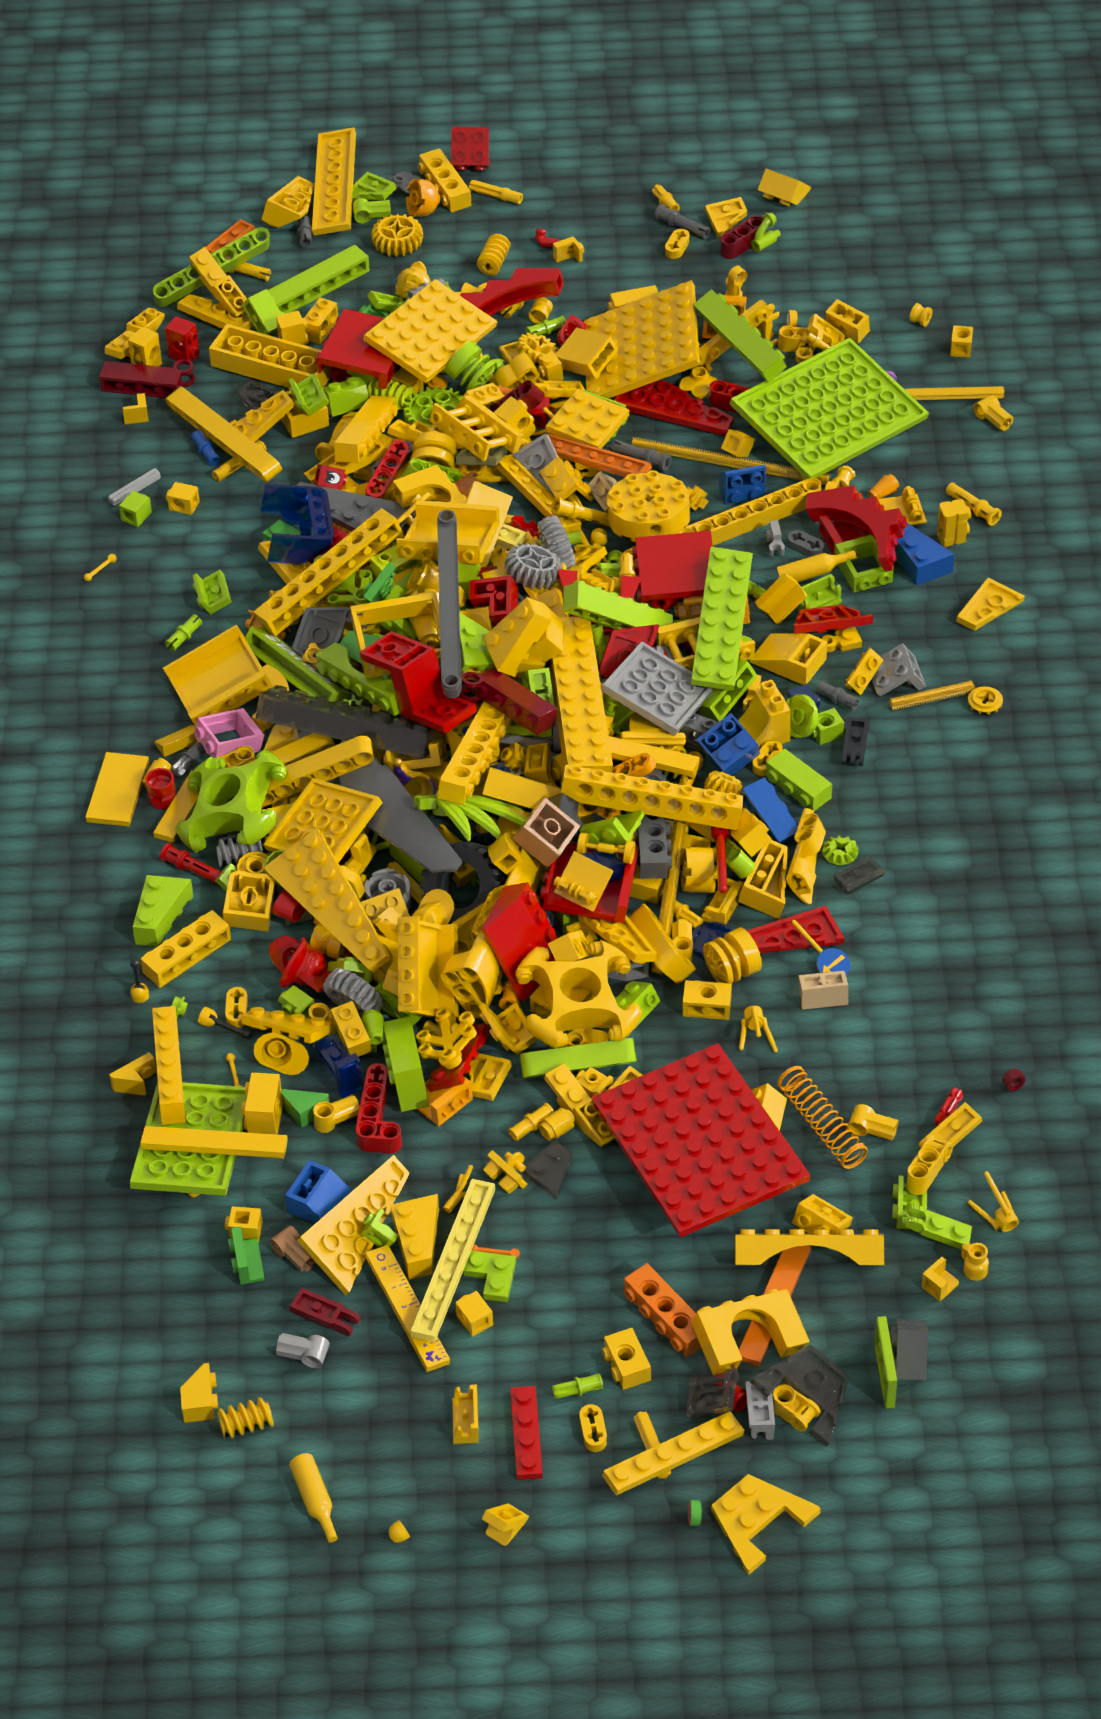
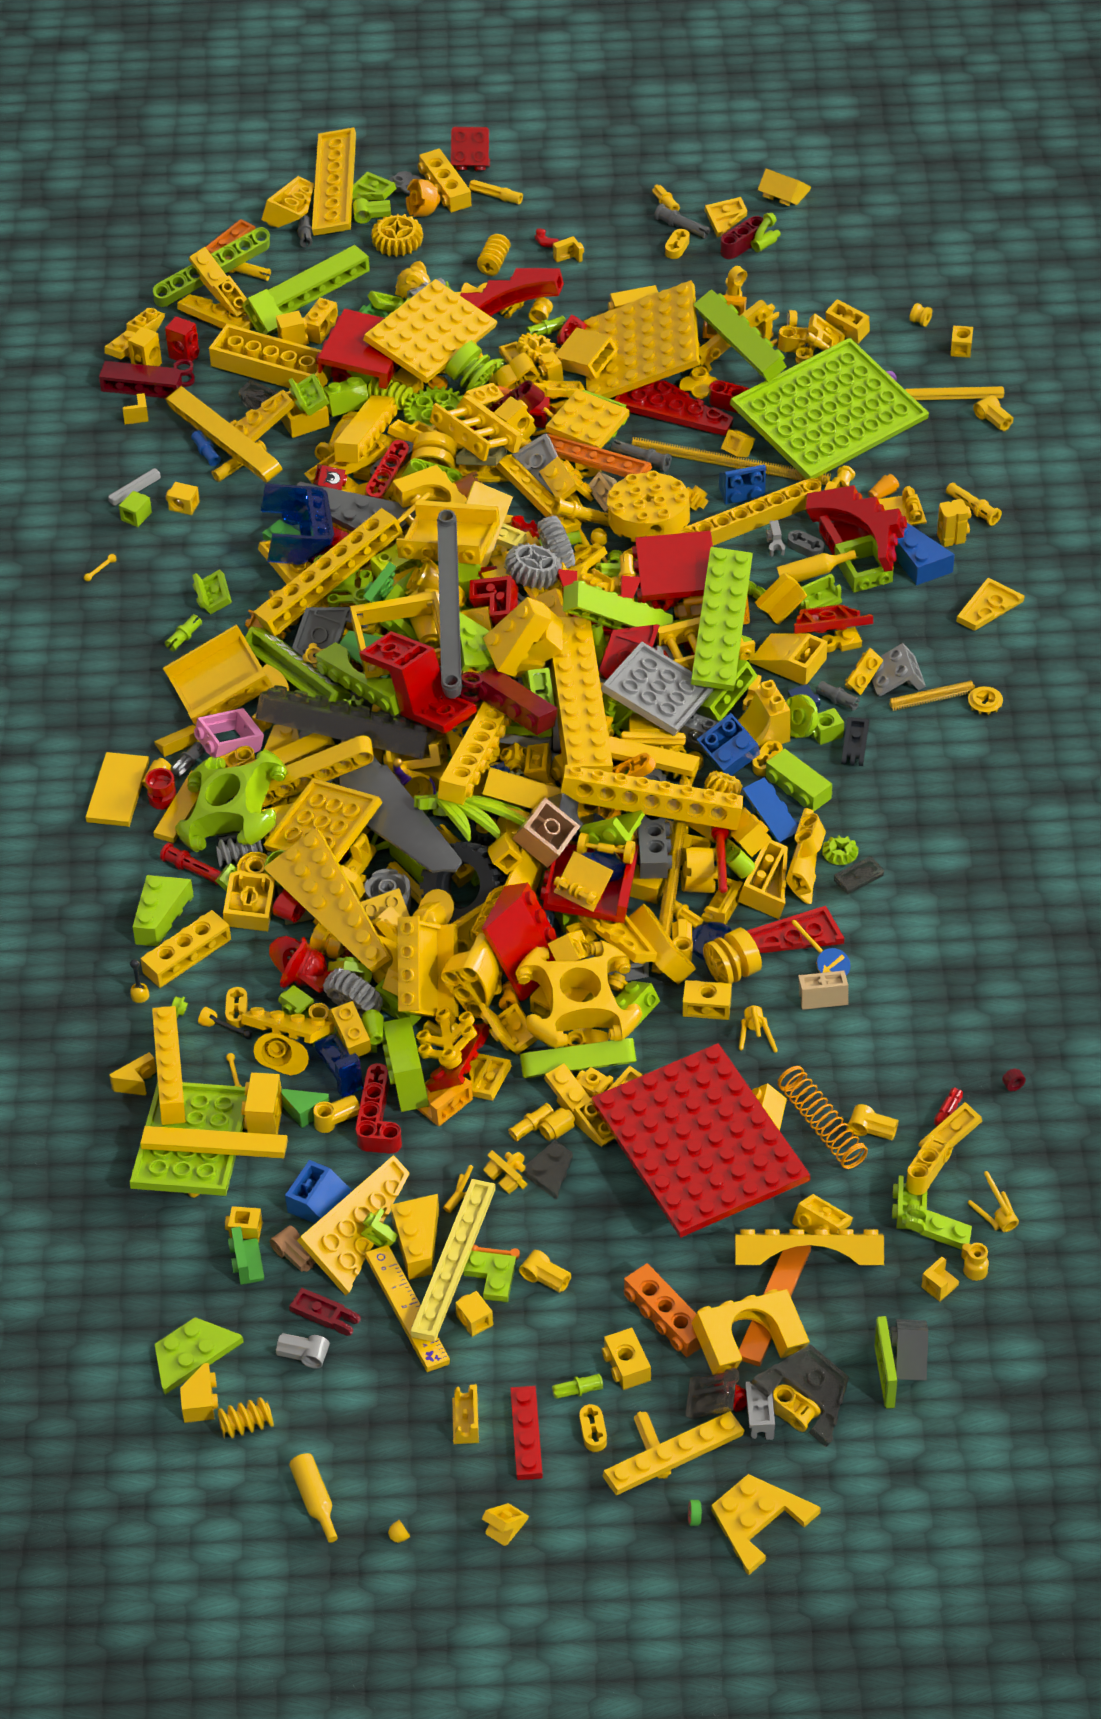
none -> lime wing [155,1317,244,1395]
none -> yellow piece [519,1250,571,1293]
none -> yellow plate [607,972,628,992]

